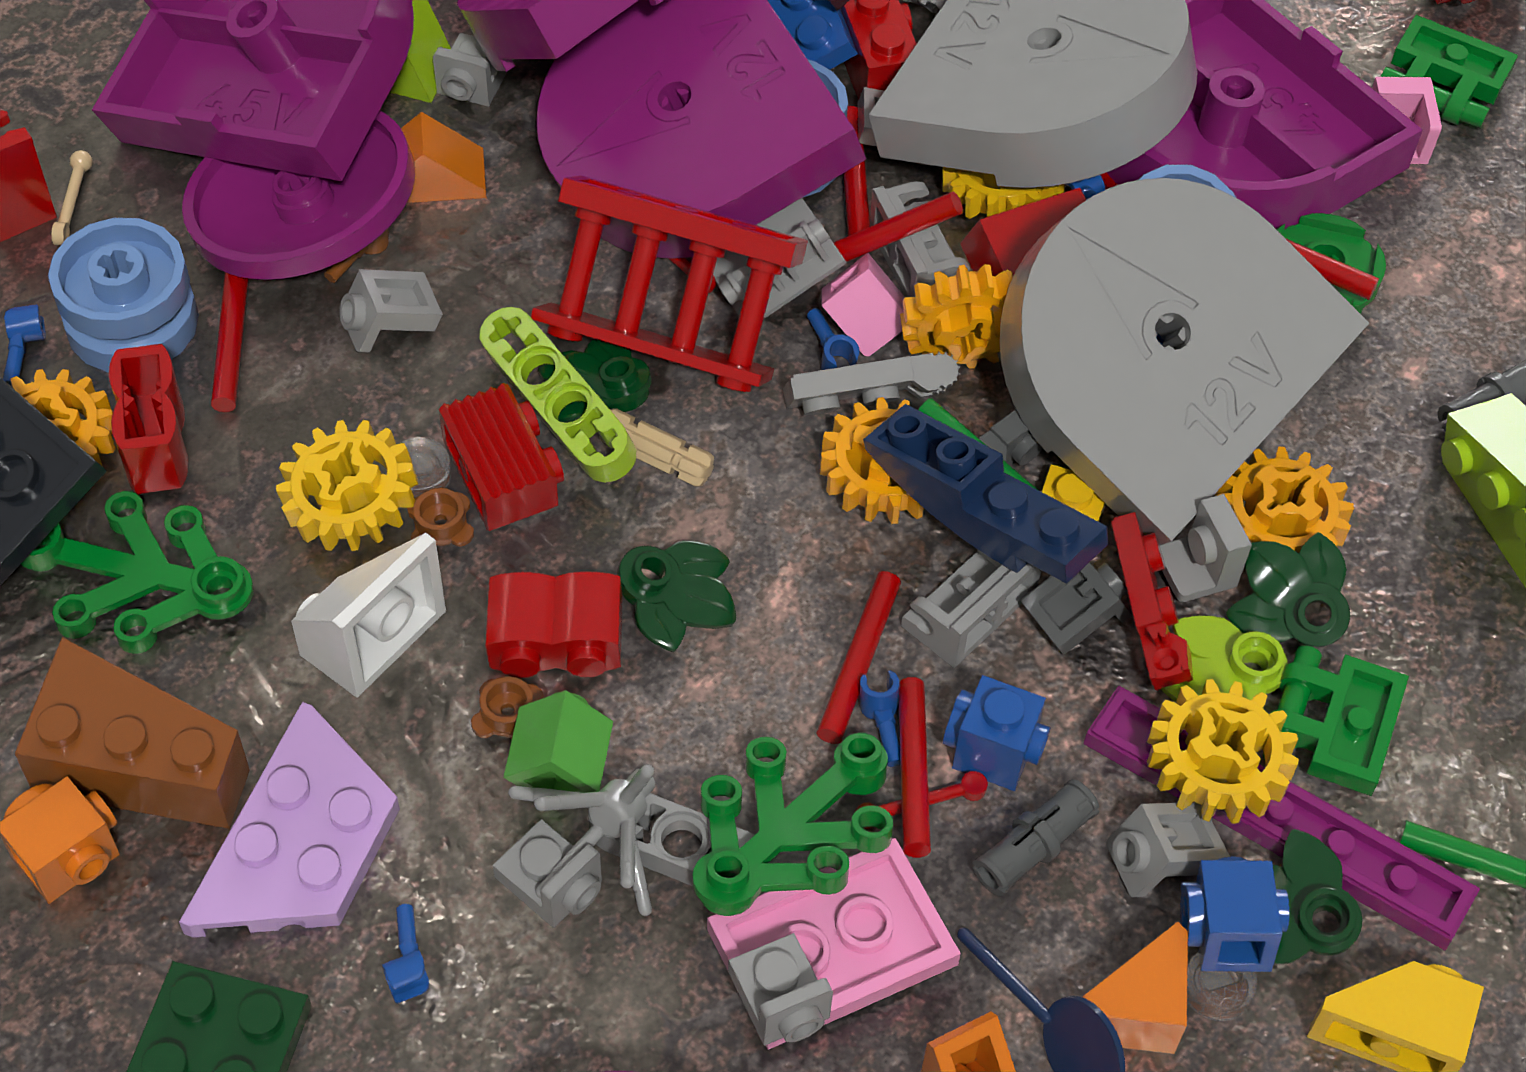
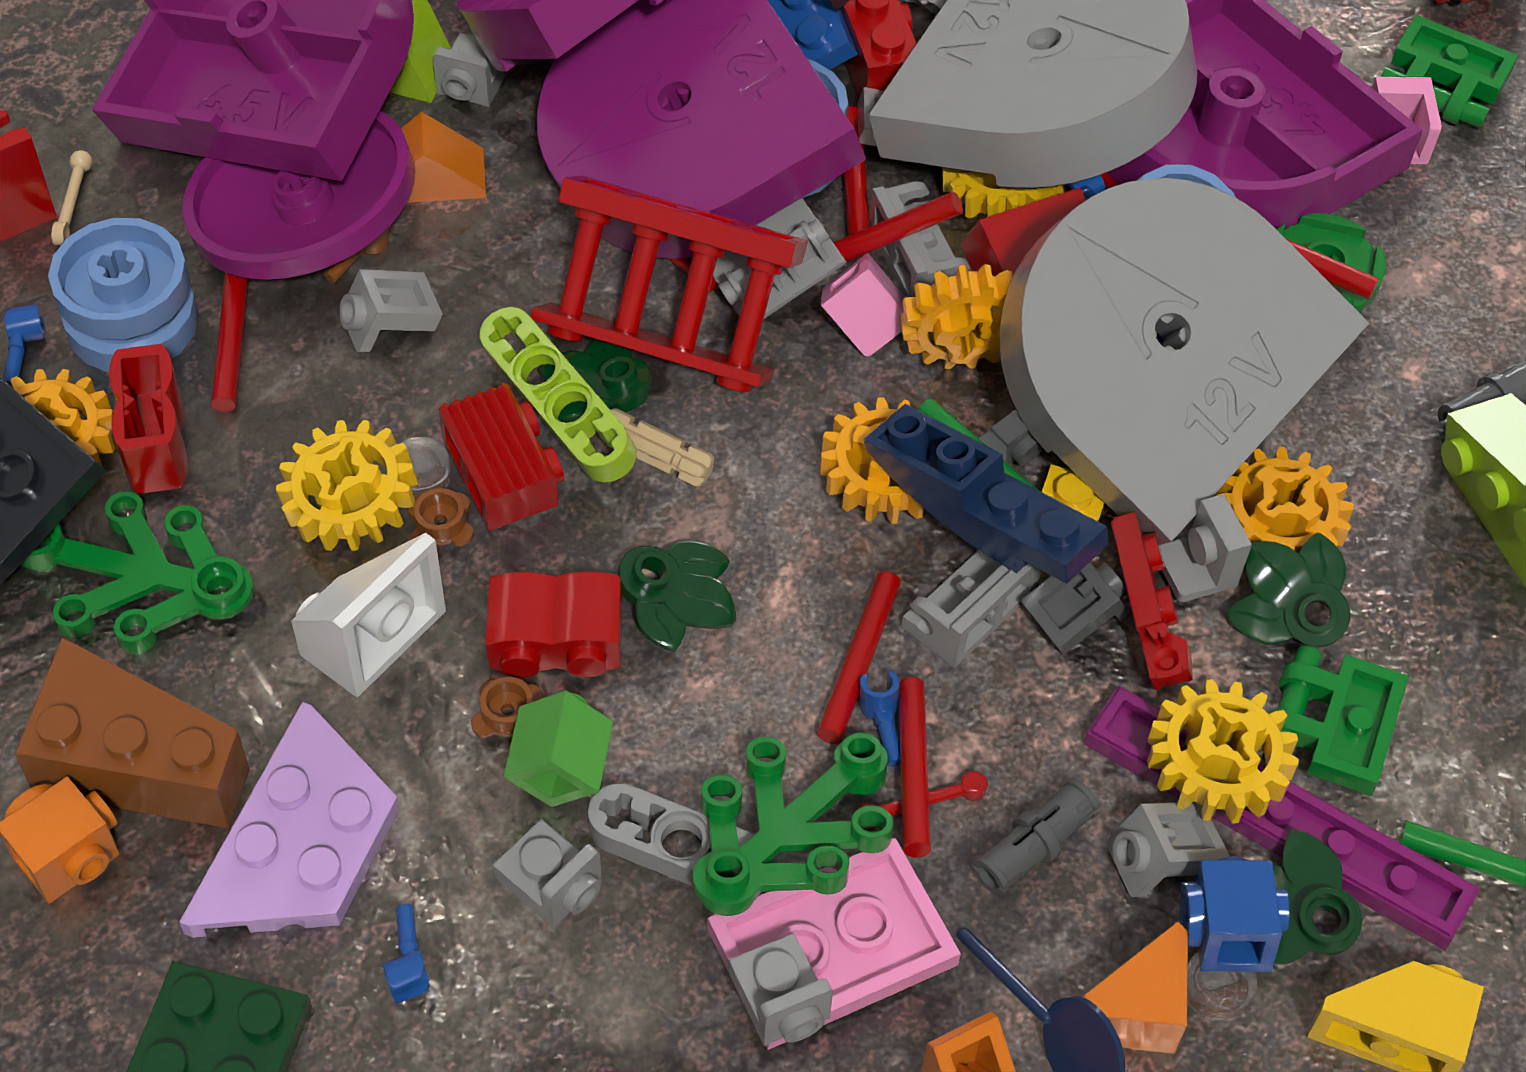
light grey plant [508,764,655,916] -> none
light grey hinge [783,352,960,415] -> none
blue hand [807,308,860,370] -> none
blue brick [943,675,1051,791] -> none
lime plate [1161,616,1288,701] -> none

